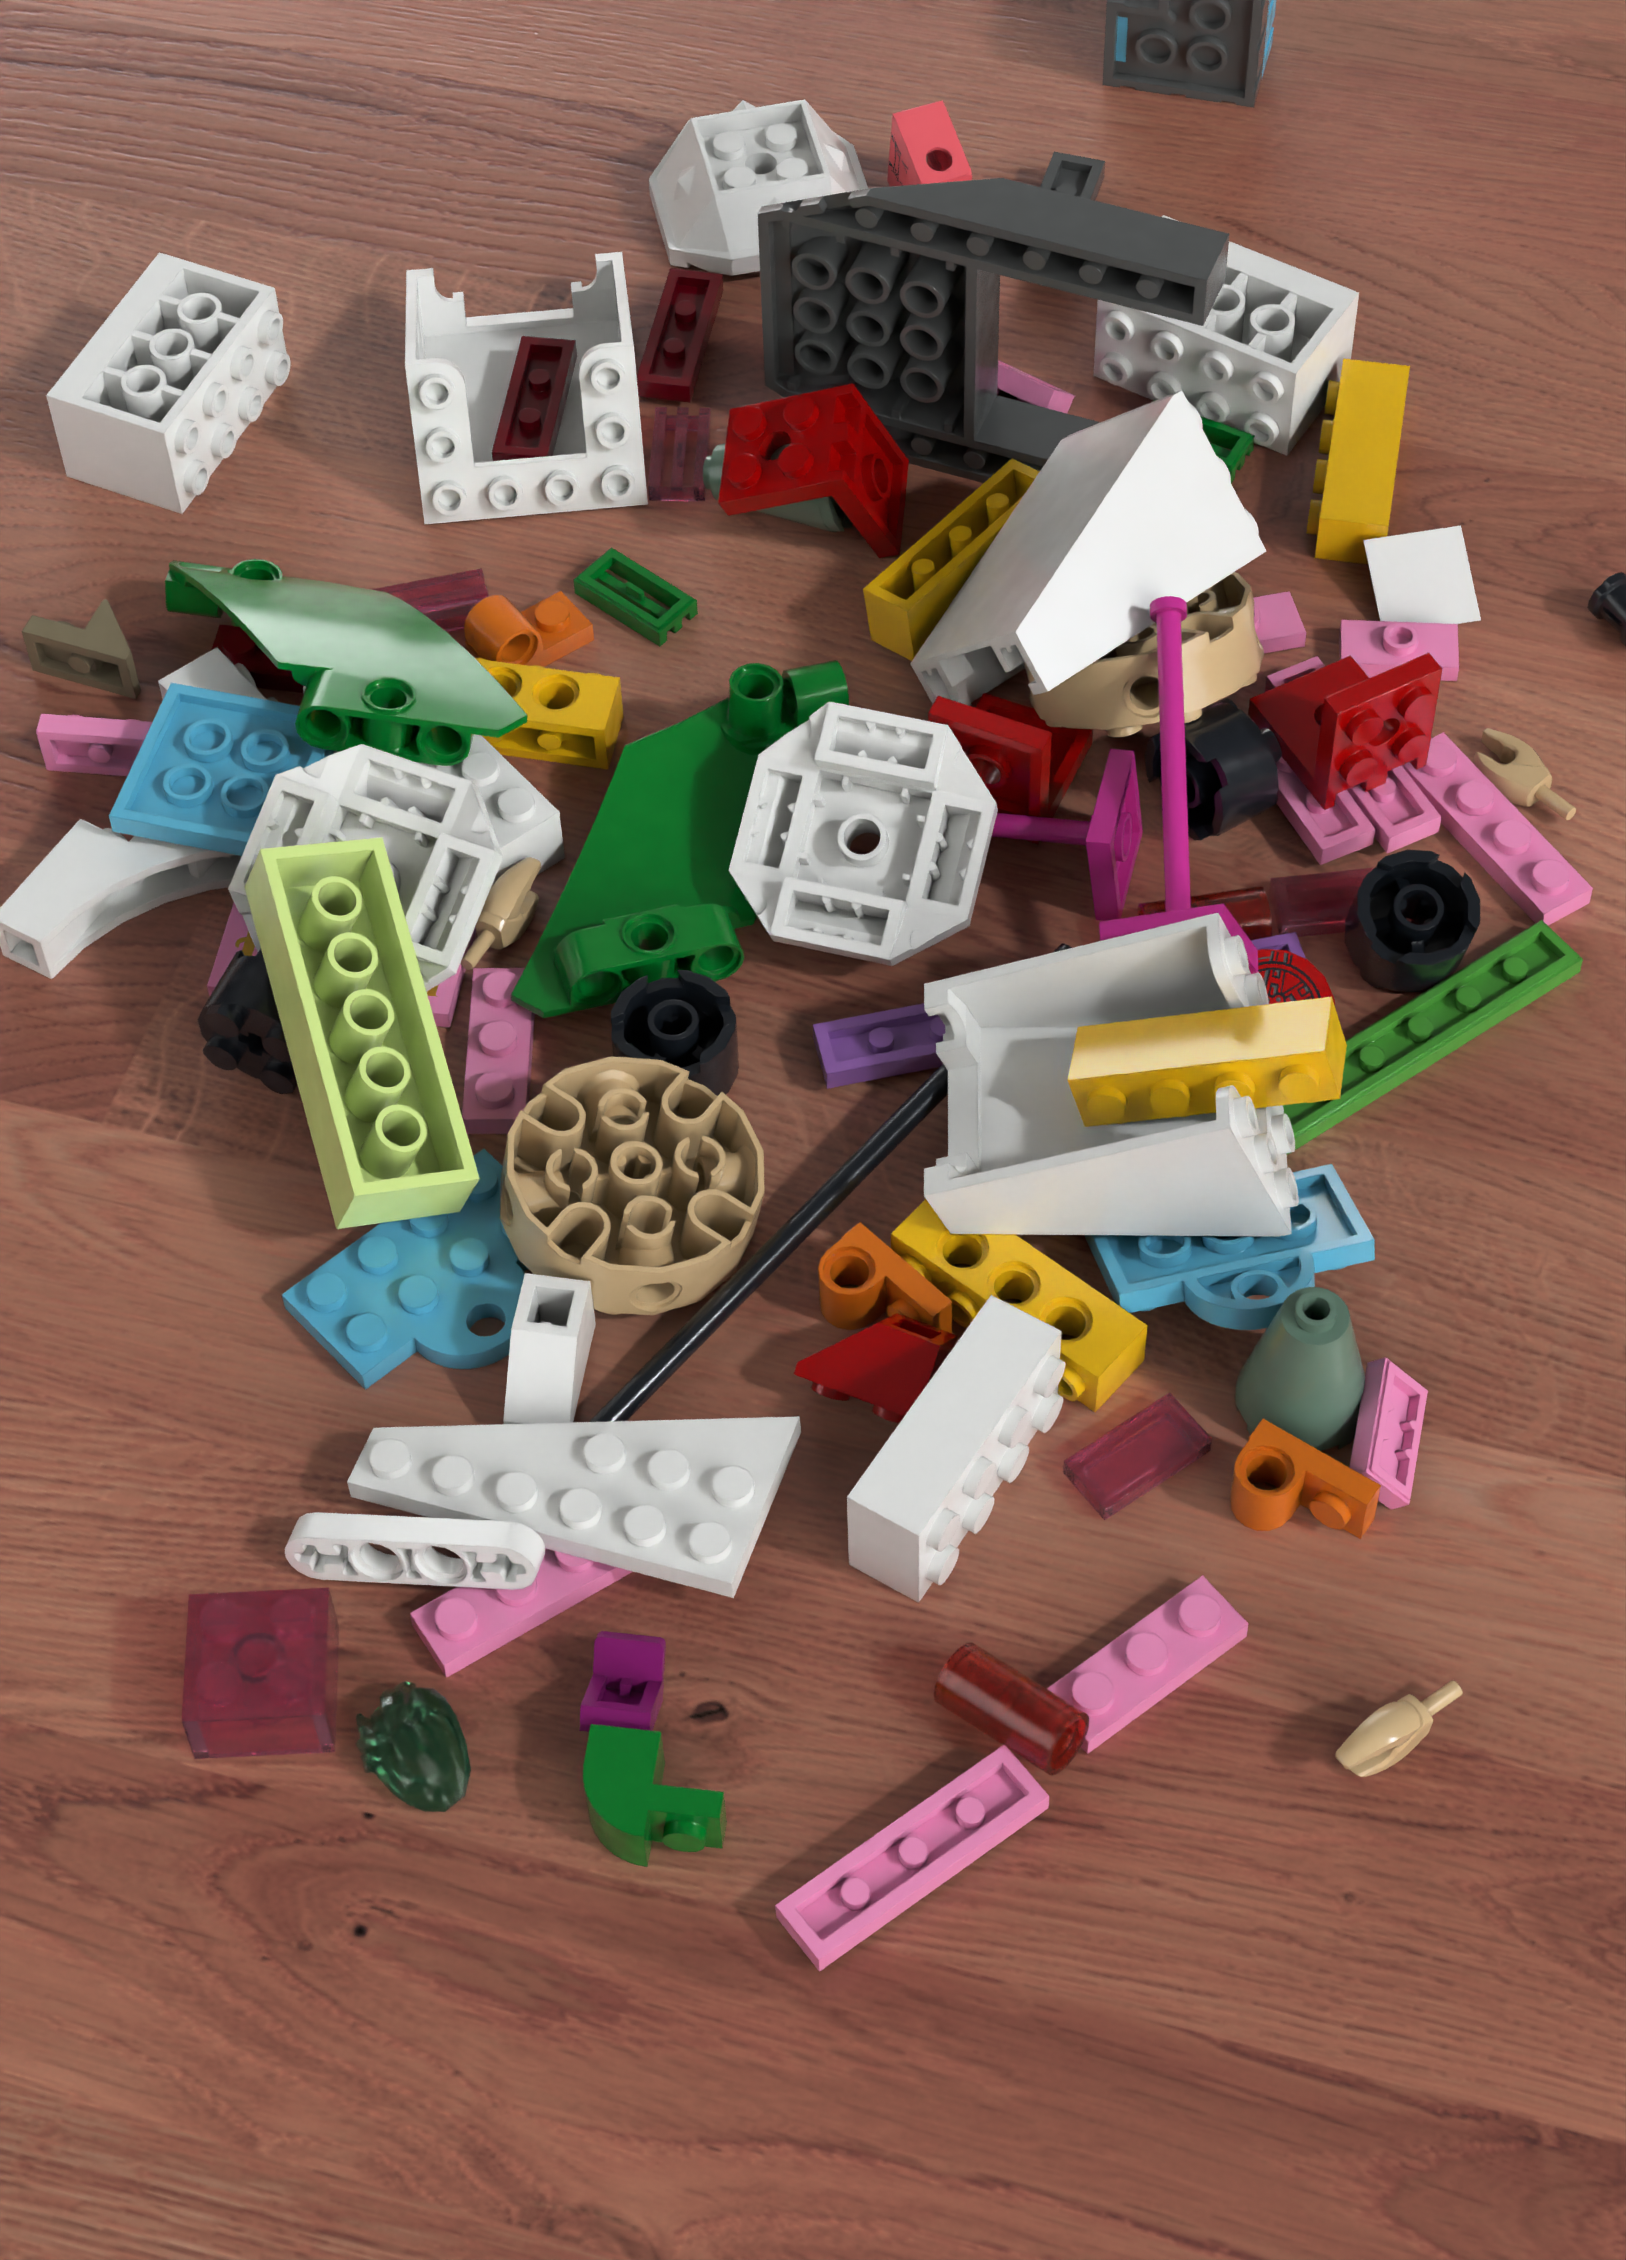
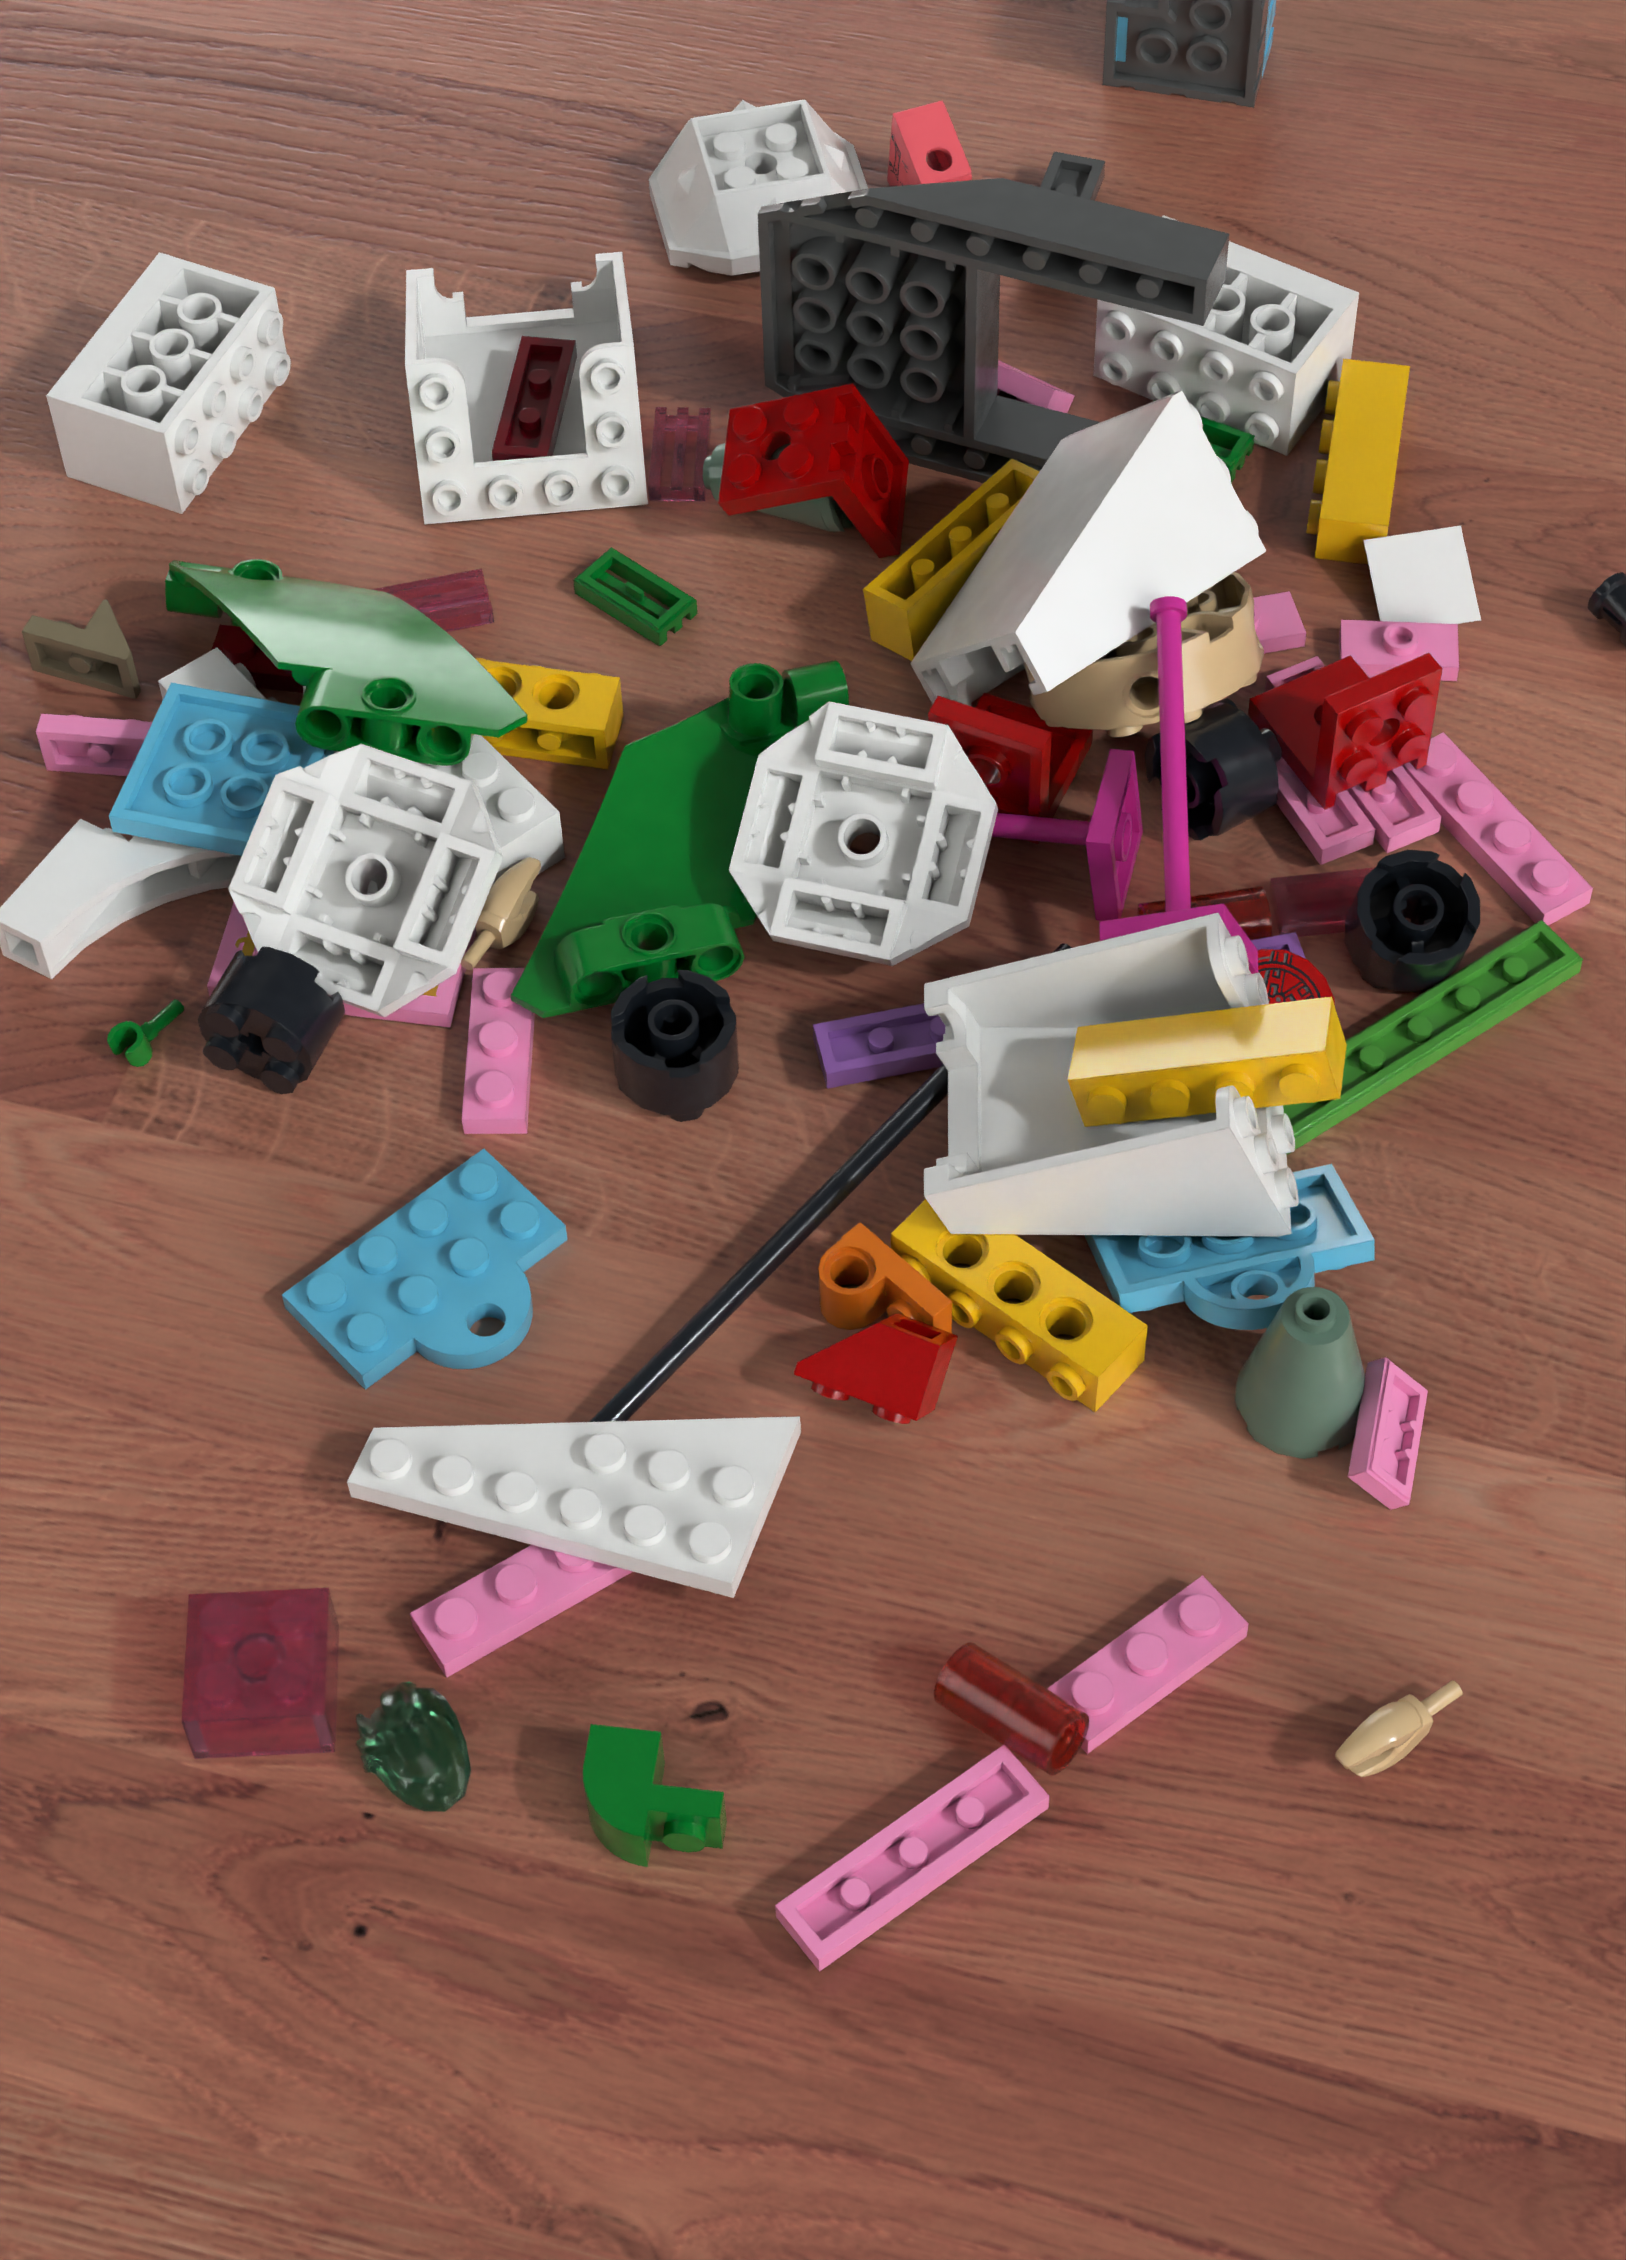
yellowish green brick [245,837,480,1229] -> none
white beam [284,1512,545,1590] -> none
orange plate [464,591,594,667] -> none
tan brick [500,1056,765,1315] -> none
white slope [503,1273,596,1424] -> none
magenta bracket [579,1631,666,1732] -> none
dark red plate [637,268,724,403] -> none
white brick [847,1295,1065,1603] -> none
clear pink tile [1063,1392,1212,1520] -> none
orange plate [1230,1419,1381,1539] -> none
tan hand [1472,728,1576,820] -> none
none -> green hand [107,999,185,1067]

